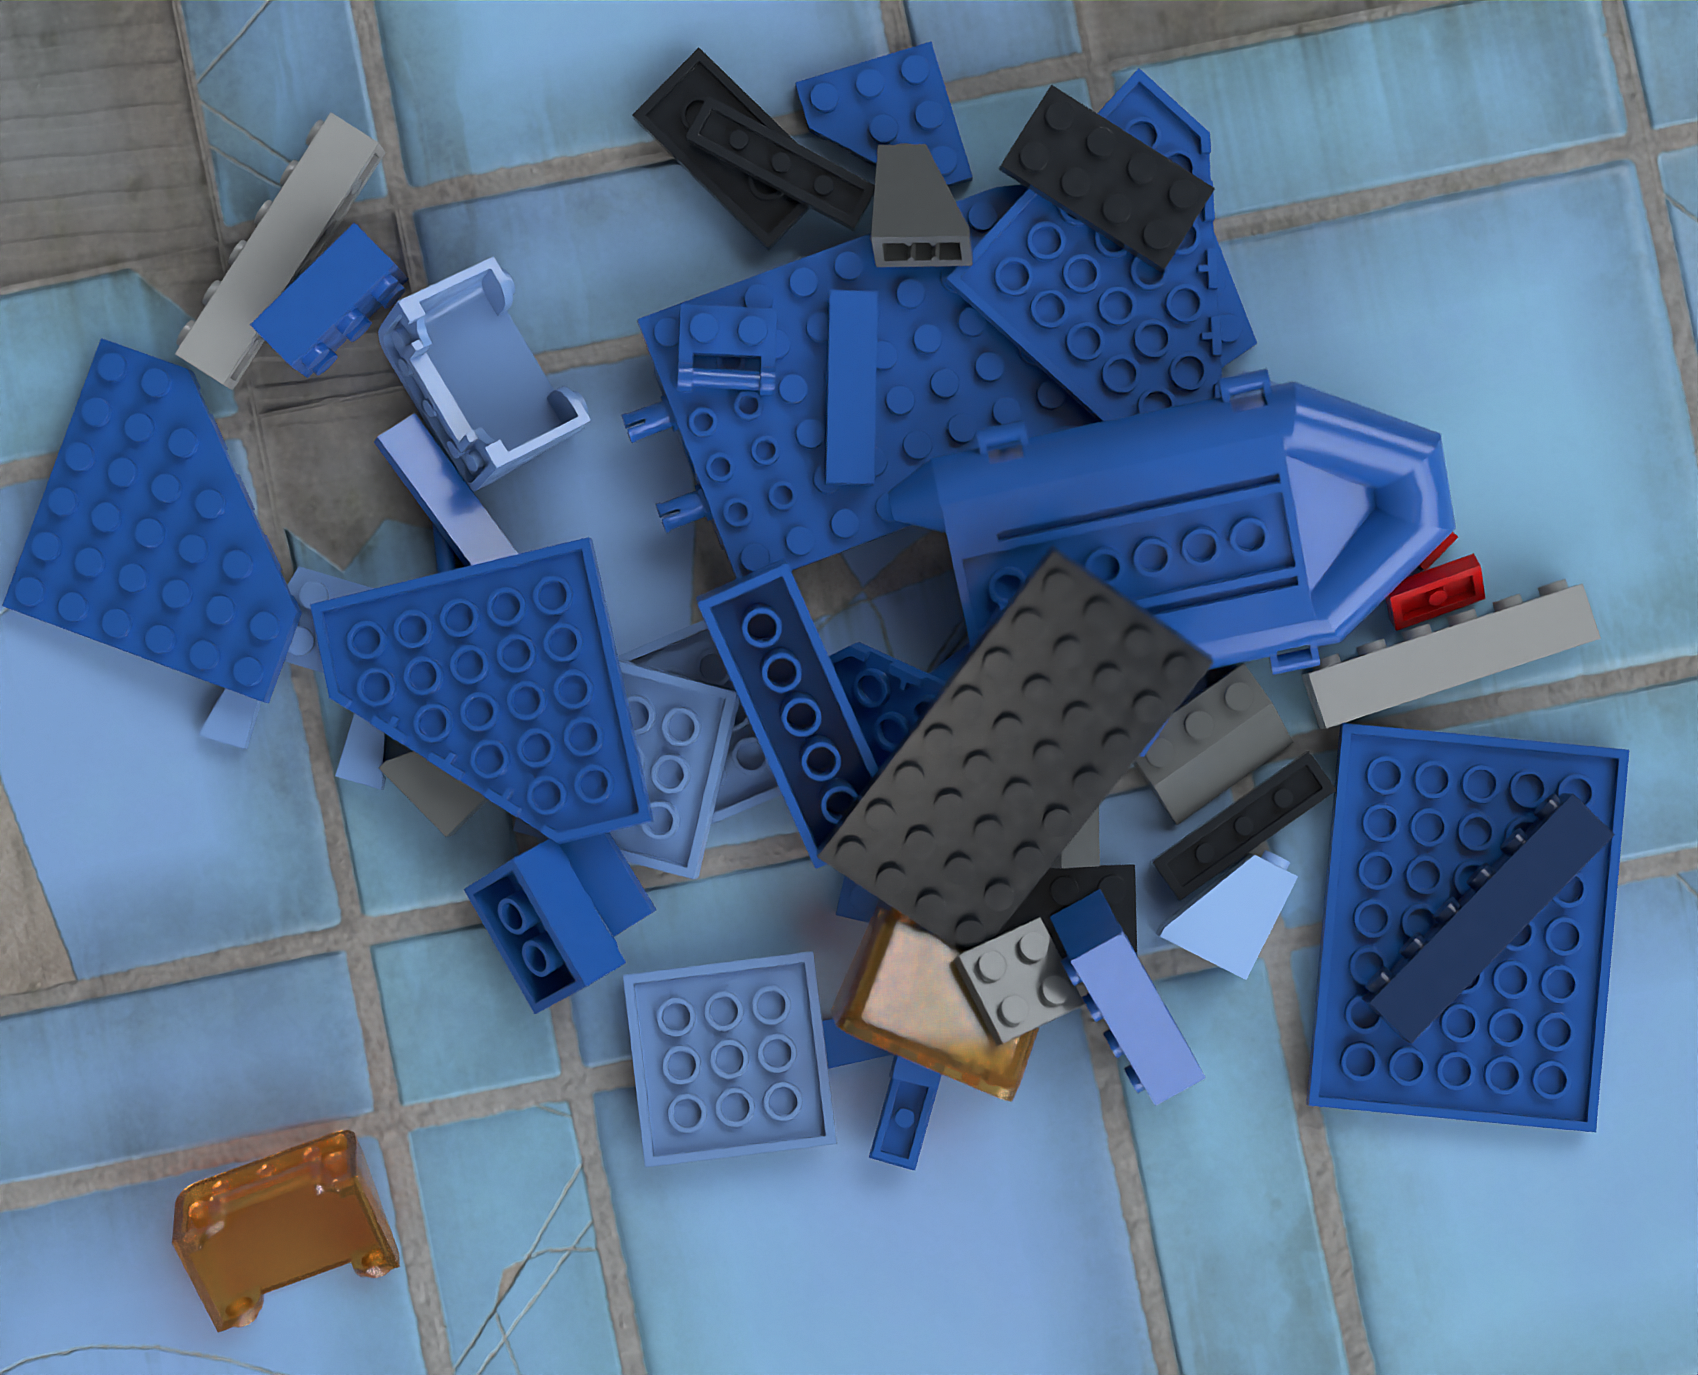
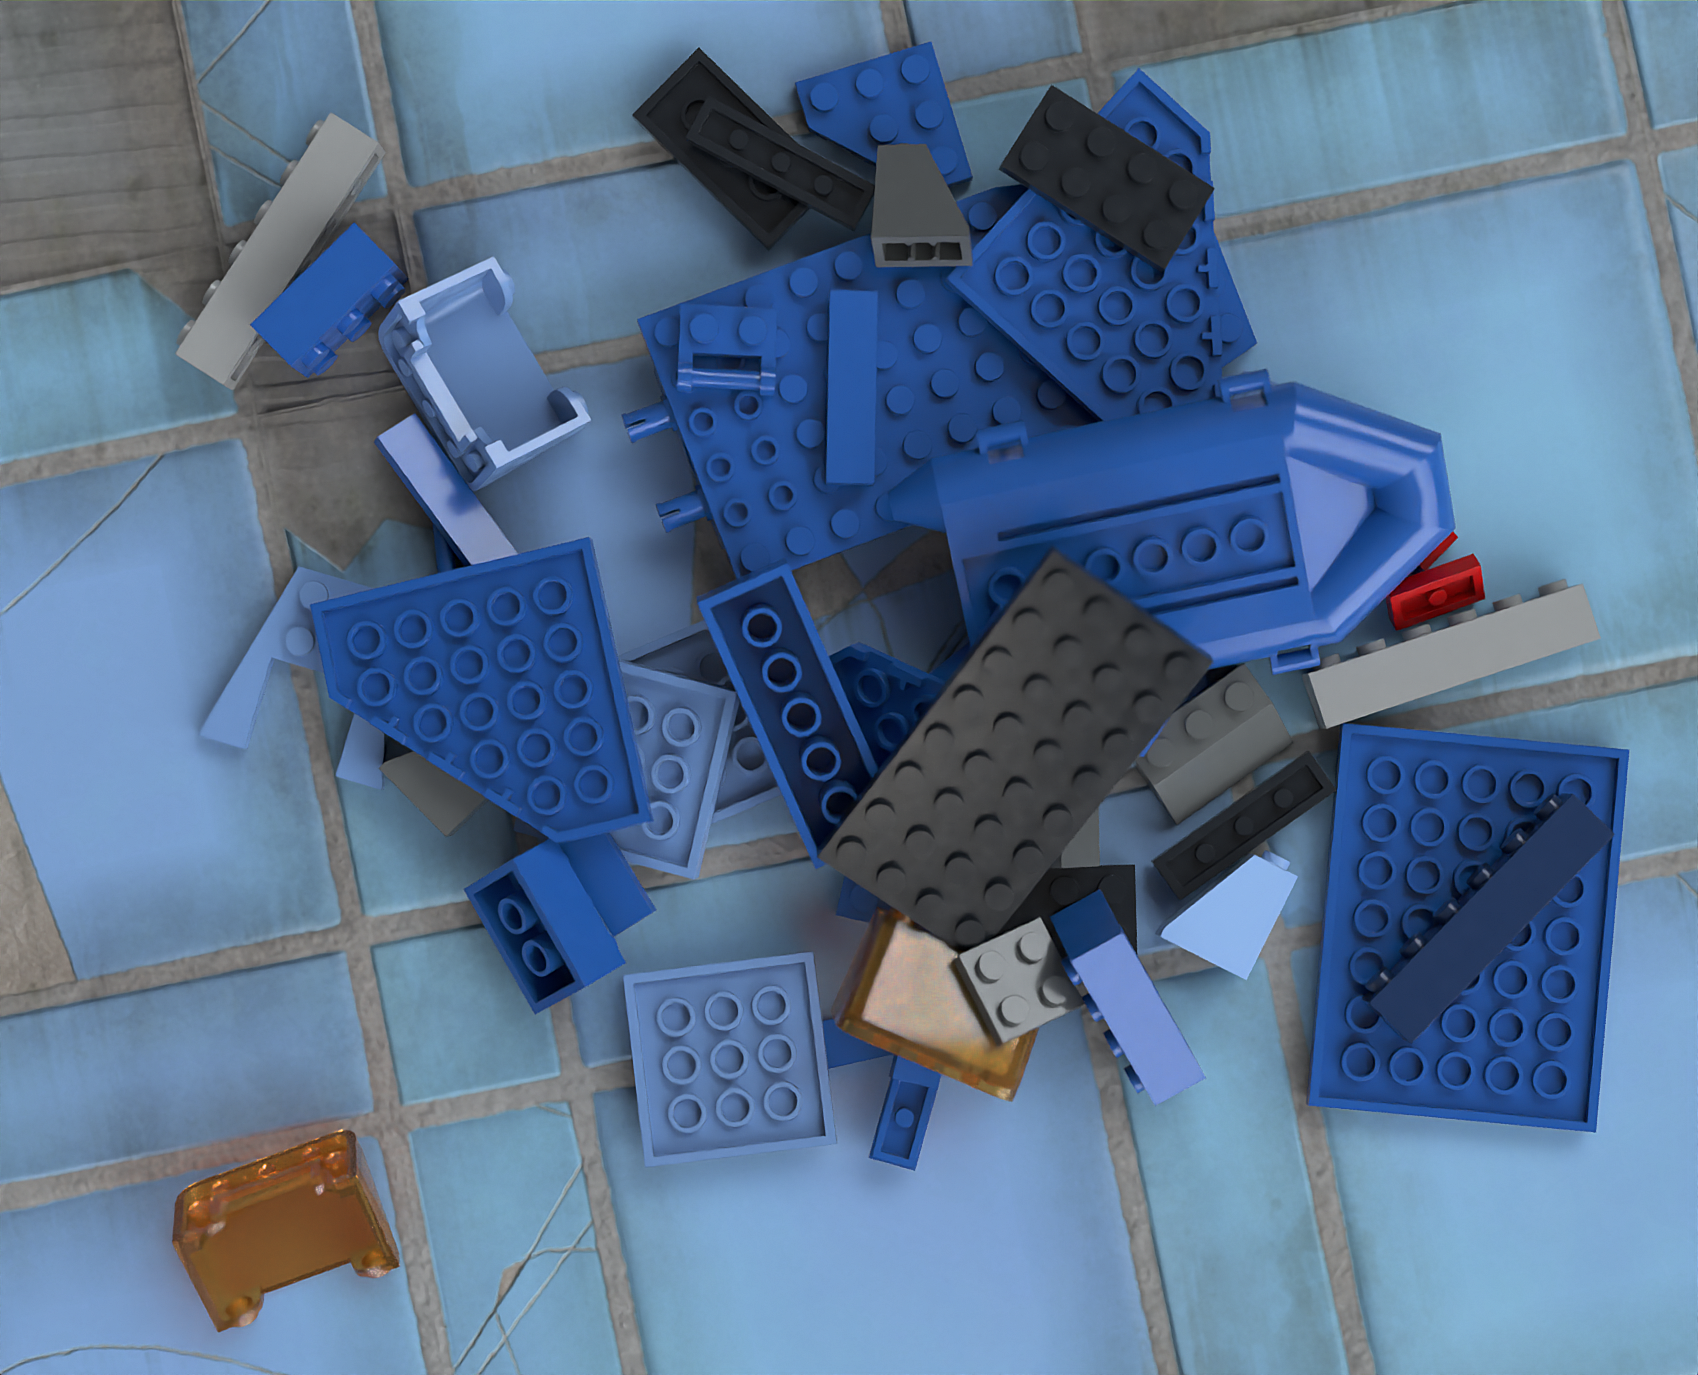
blue plate [2,338,302,703] -> none

